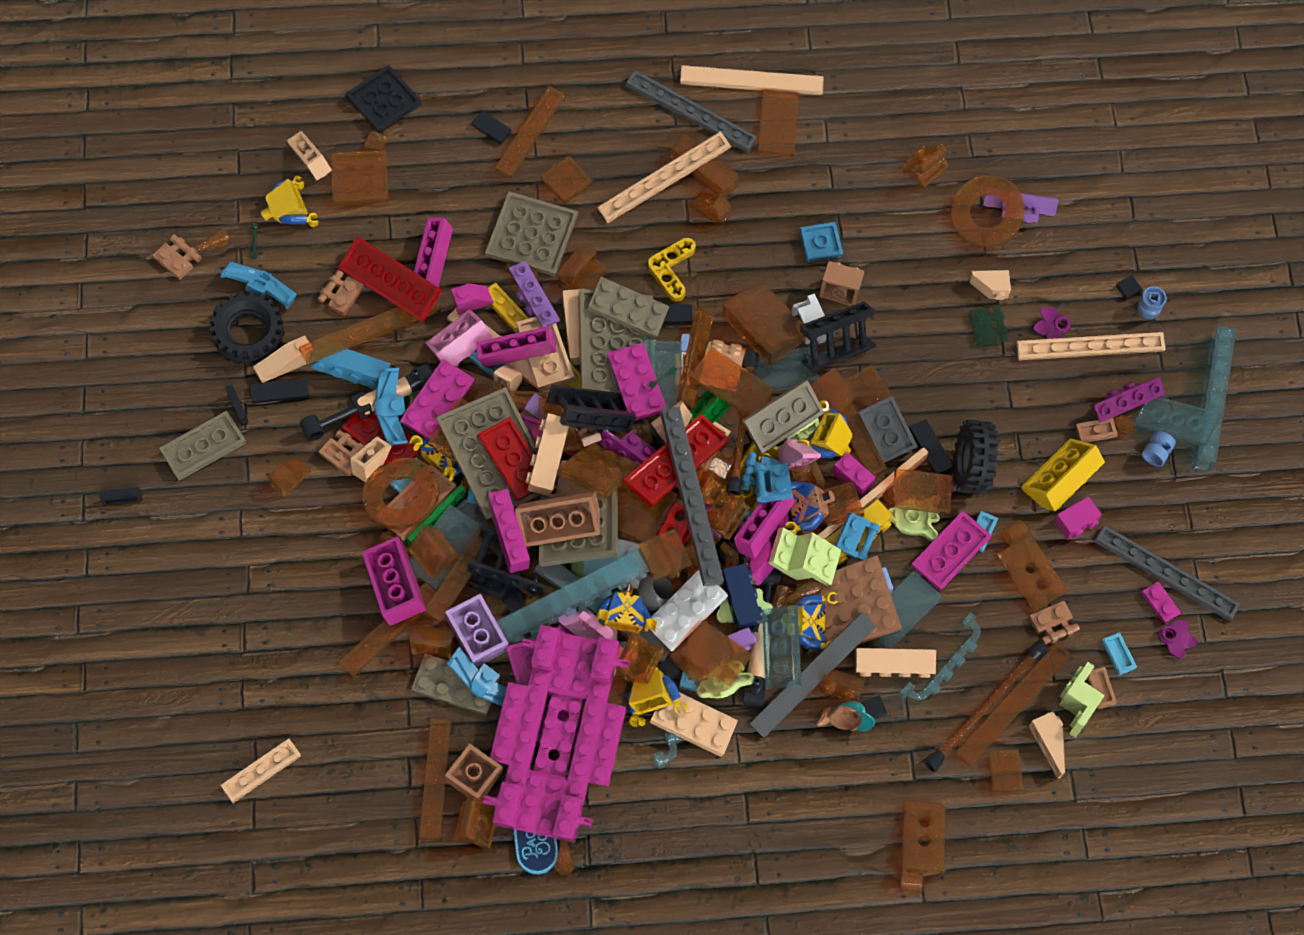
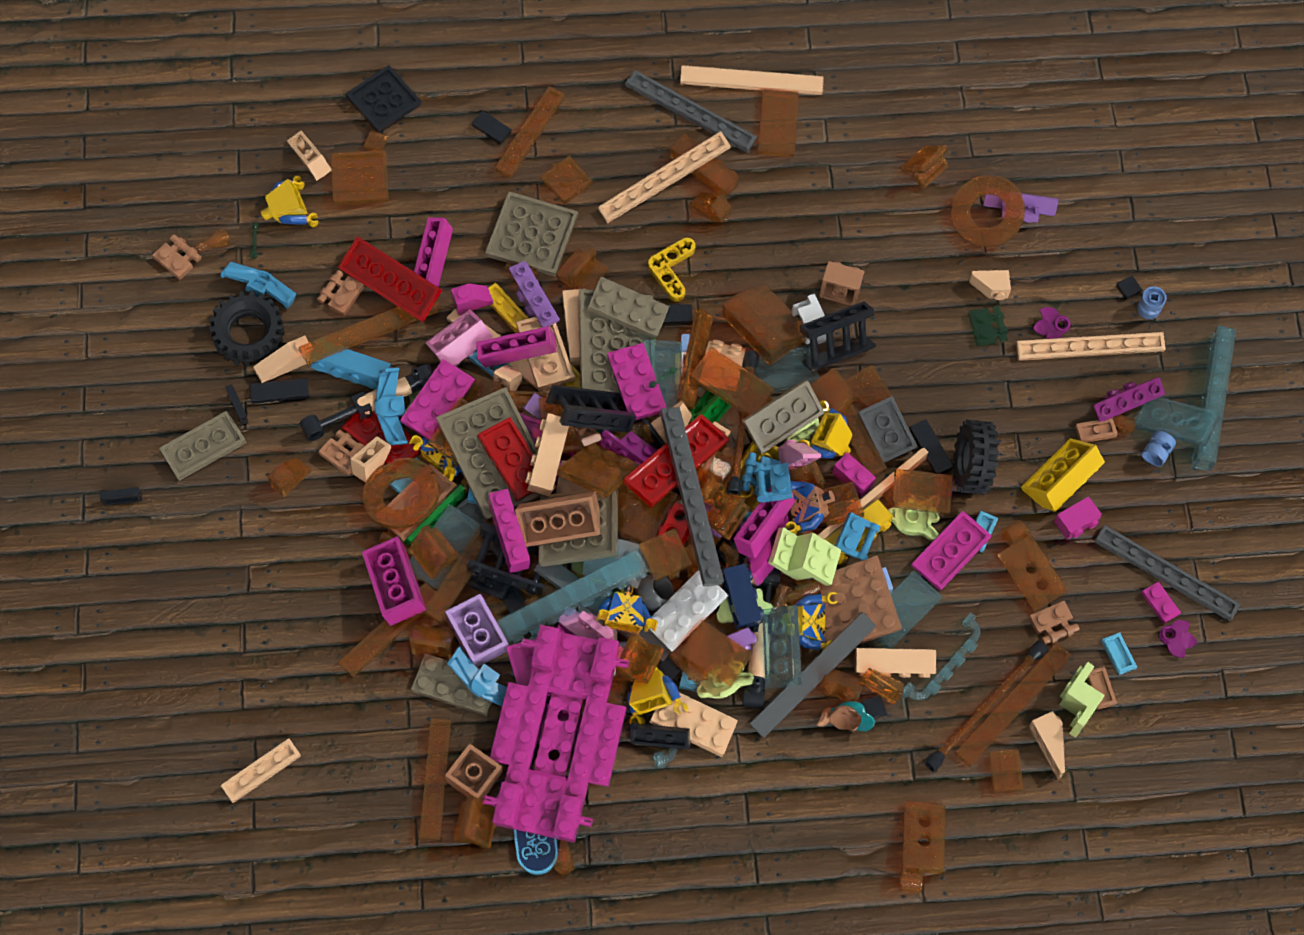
dark azure plate [799,222,843,262] -> none
none -> black tile [630,723,691,749]
none -> clear orange slope [860,668,904,705]

